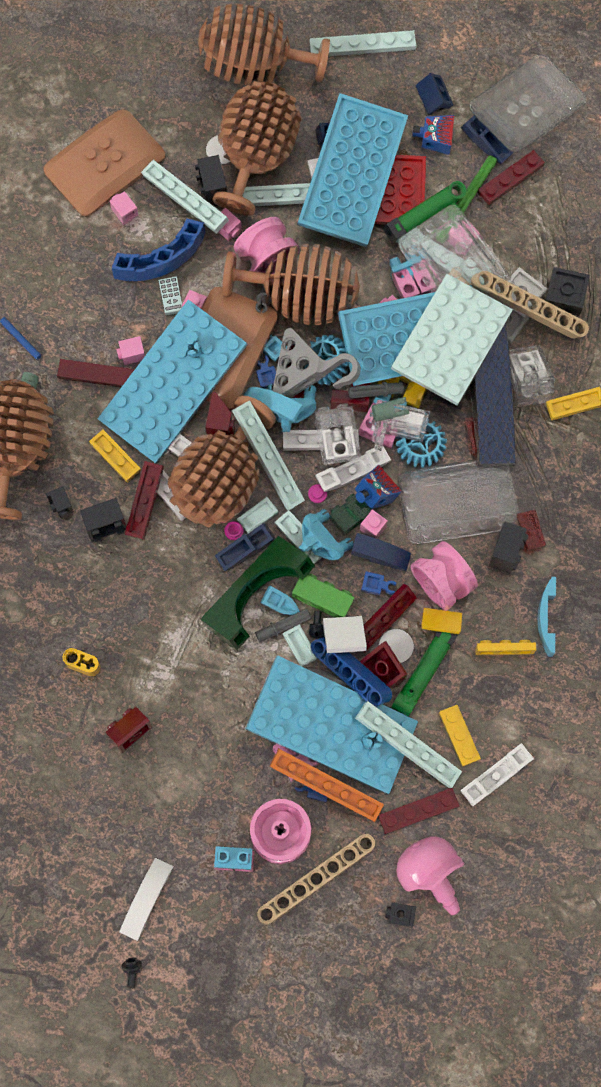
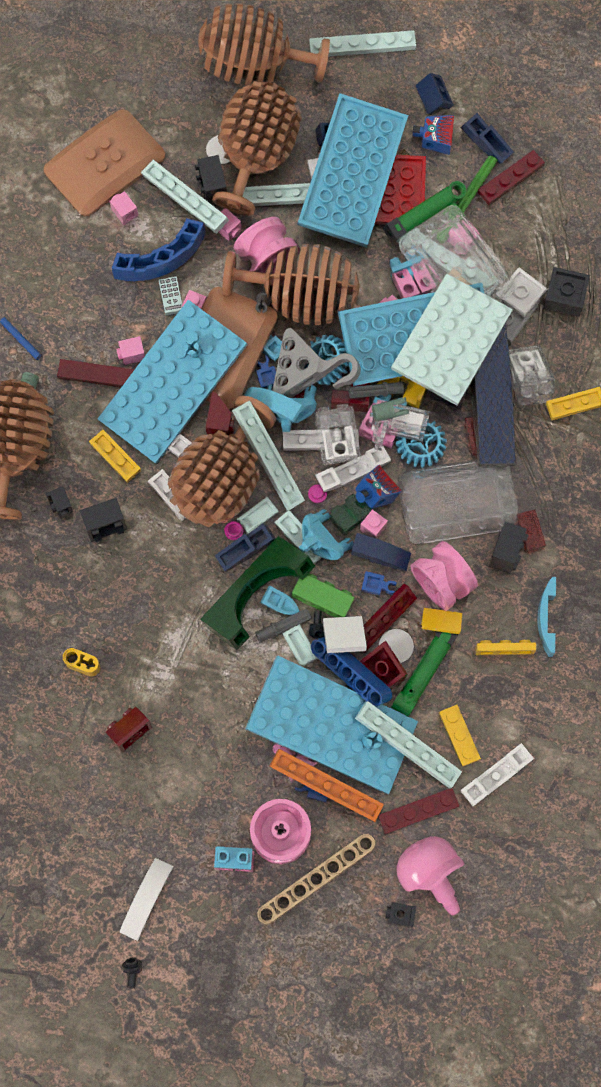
dark red plate [125,461,164,540] -> none
clear wedge [469,54,587,152] -> none
tan beam [471,271,589,339] -> none

